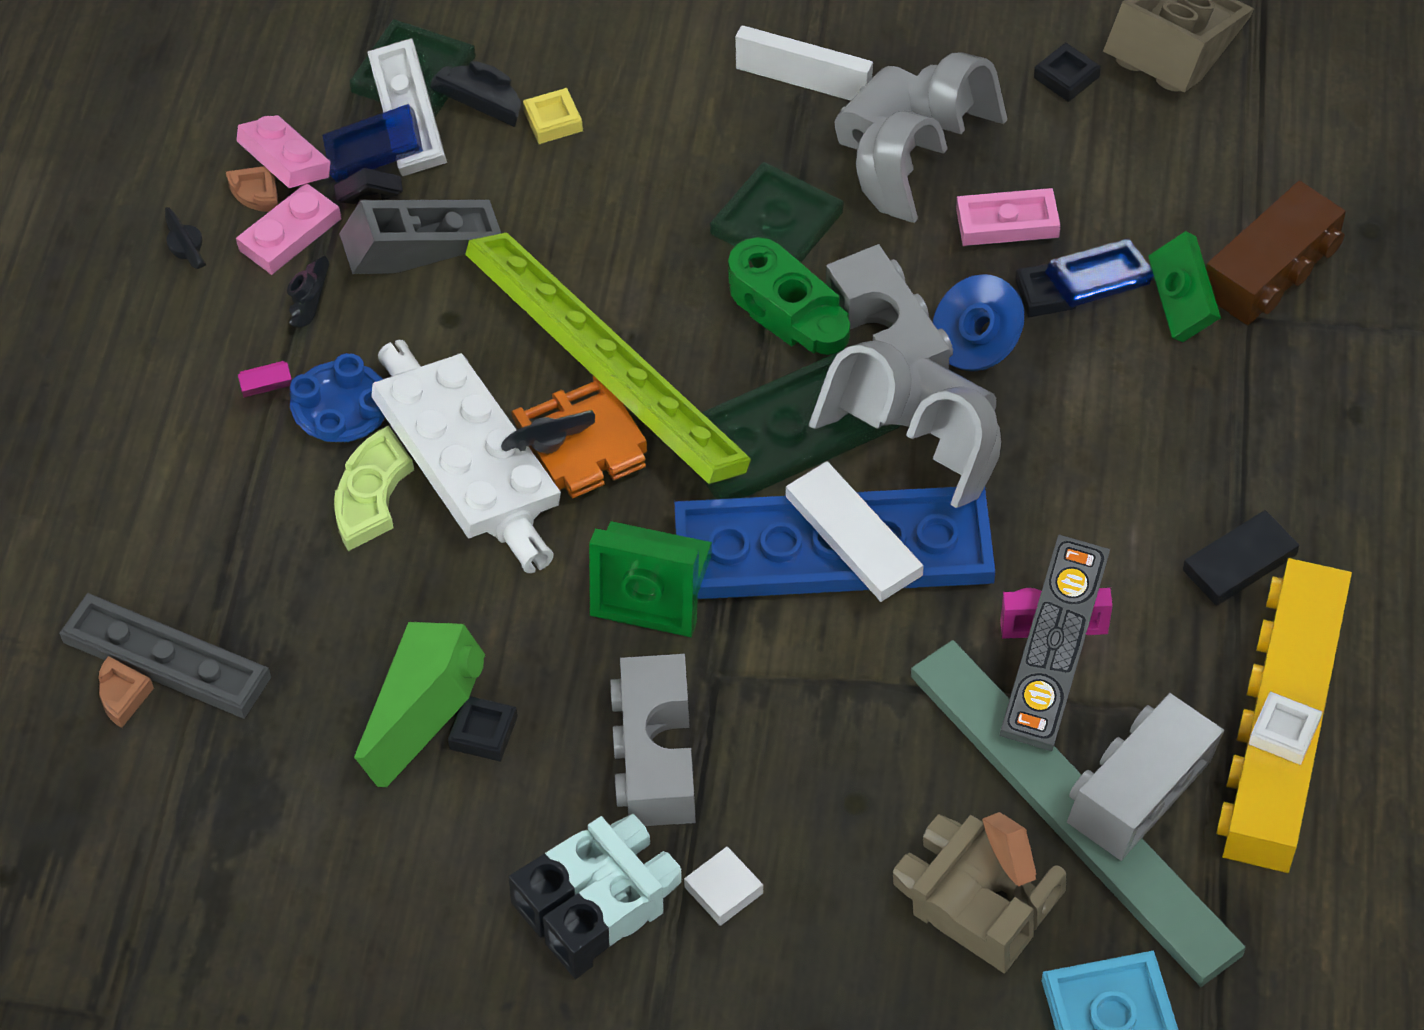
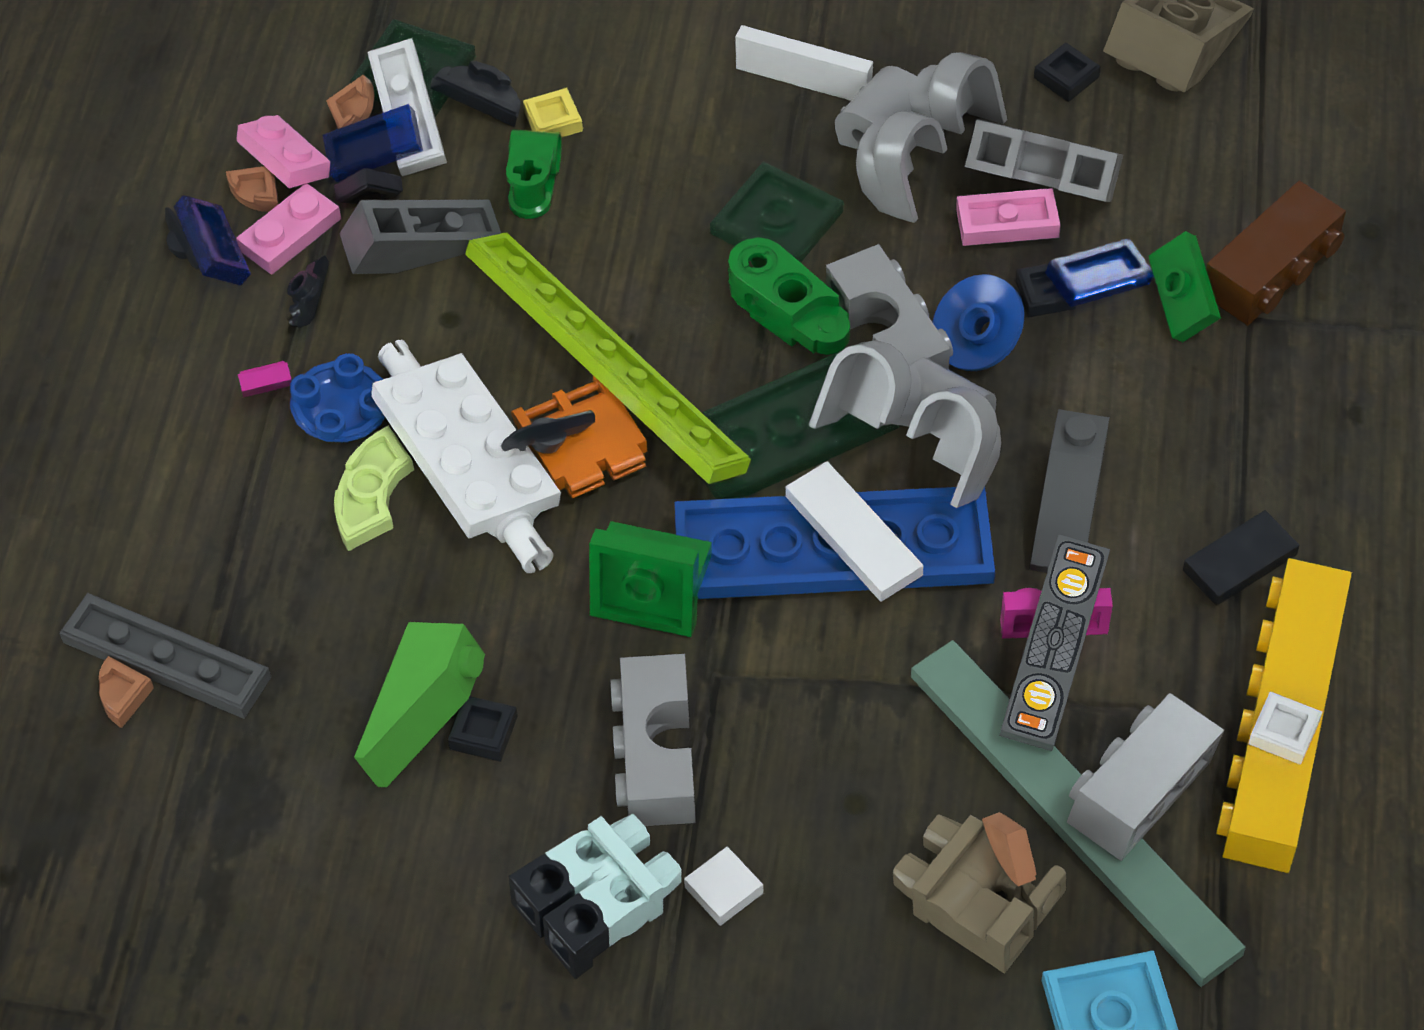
none -> clear blue tile [174,195,251,285]
none -> nougat tile [326,75,375,140]
none -> green piece [506,129,562,219]
none -> light grey arch [965,120,1123,202]
none -> dark grey slope [1030,409,1110,573]

